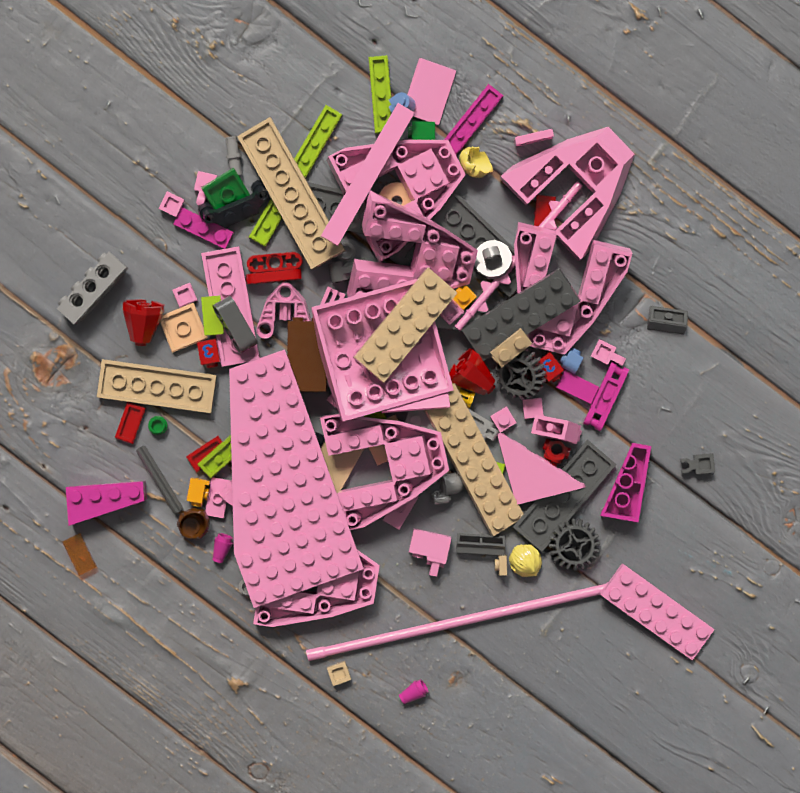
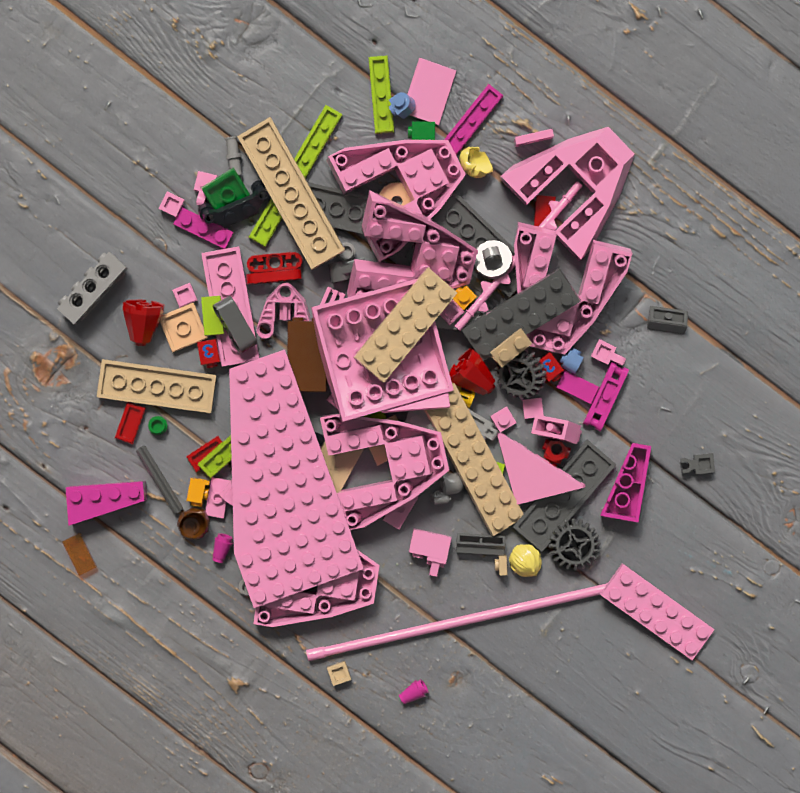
bright pink tile [320,103,415,246] -> none

